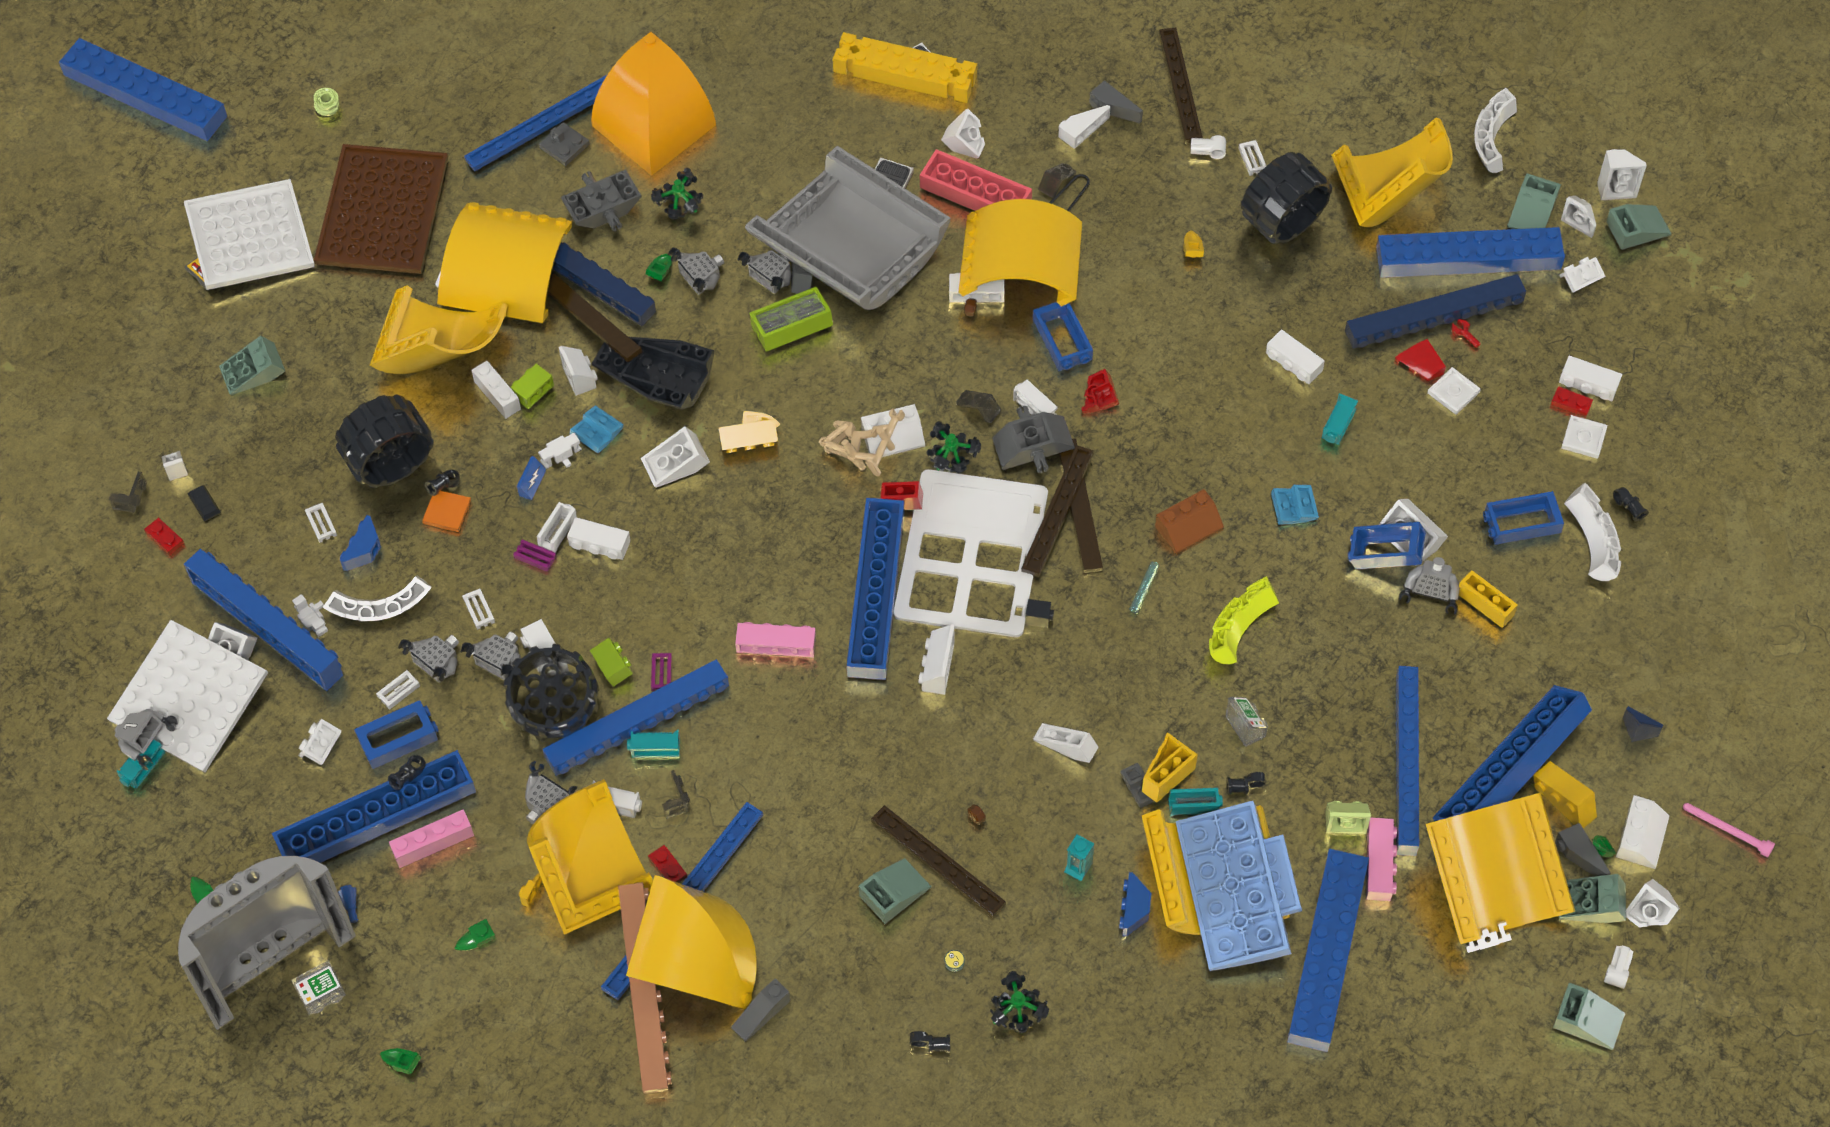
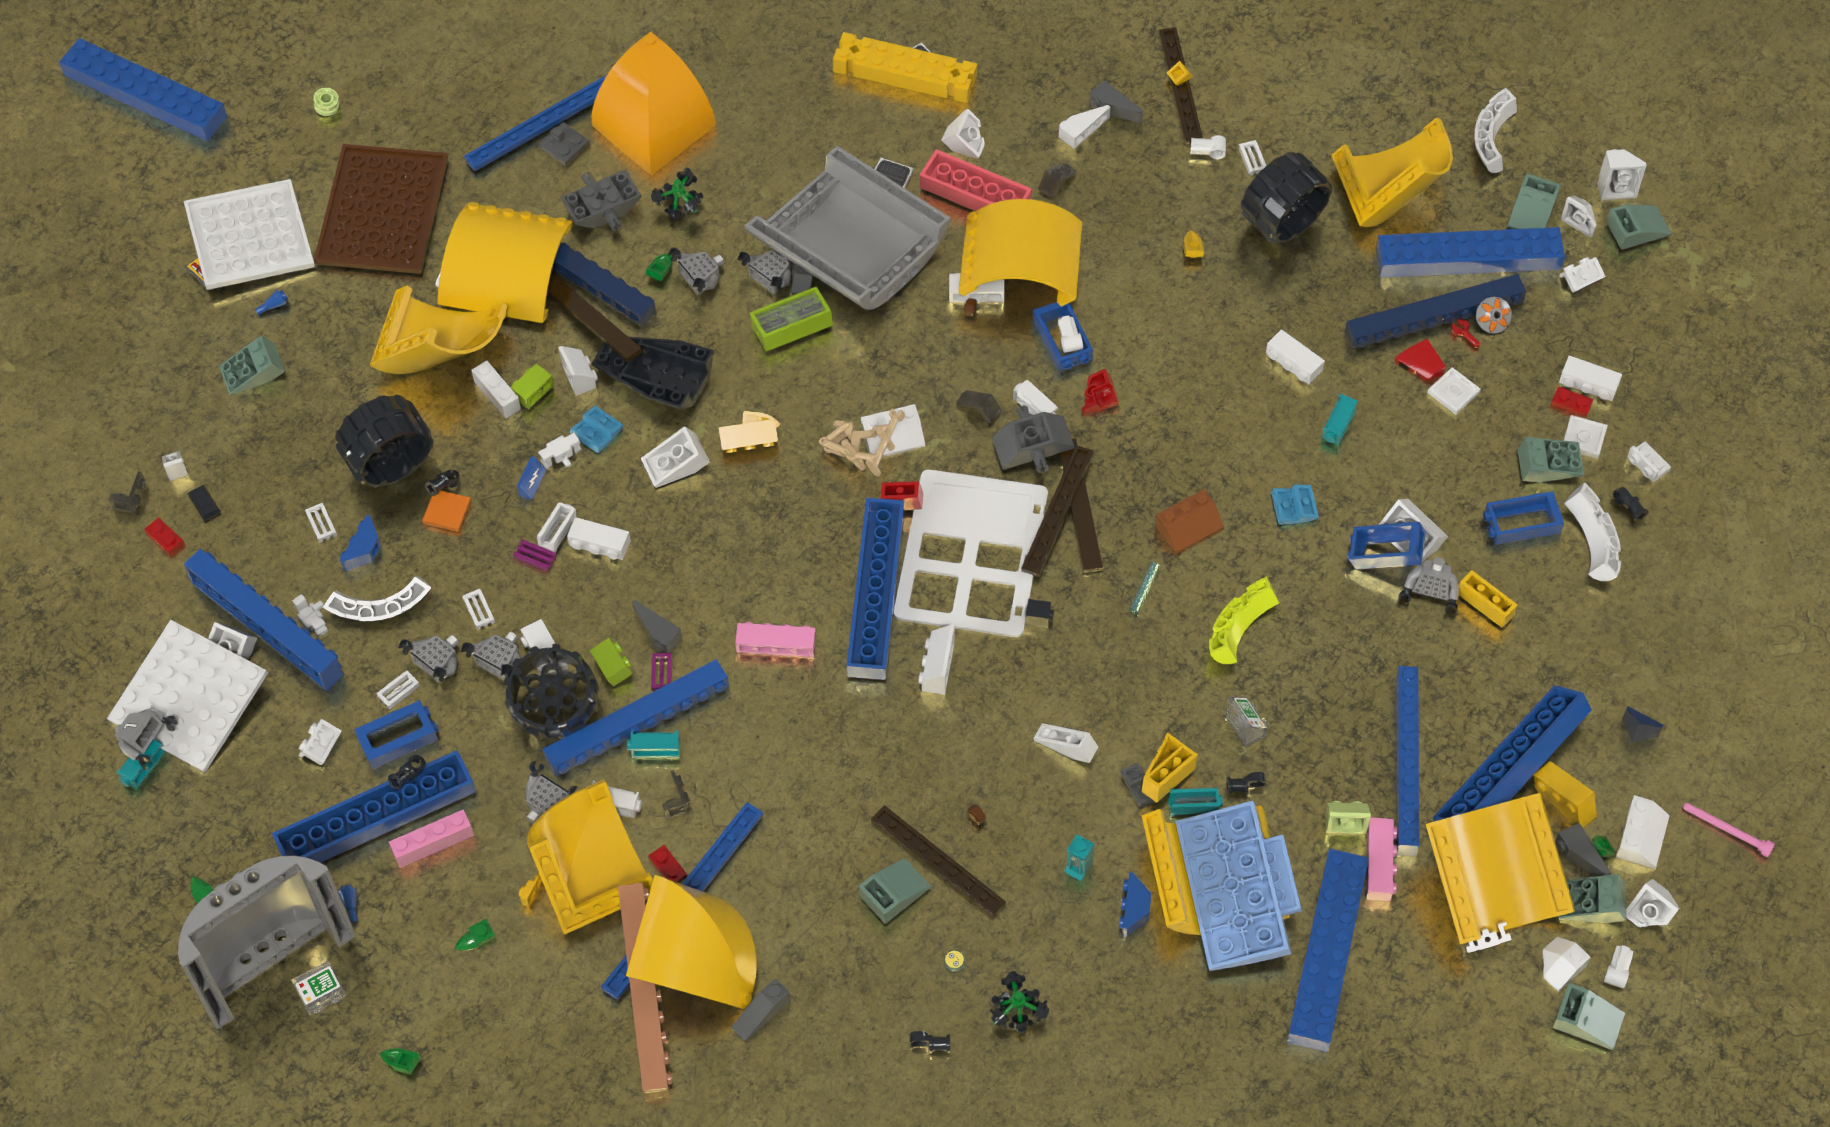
black plant [926,421,981,473] -> none
black piece [1049,174,1090,211] -> none
none -> blue cone [255,289,288,315]
none -> dark grey slope [632,600,682,653]
none -> white piece [1058,316,1083,353]
none -> yellow slope [1166,61,1193,85]
none -> light grey dish [1476,297,1512,334]
none -> sand green slope [1518,437,1584,483]
none -> white slope [1542,937,1591,992]
none -> white bracket [1627,441,1671,482]

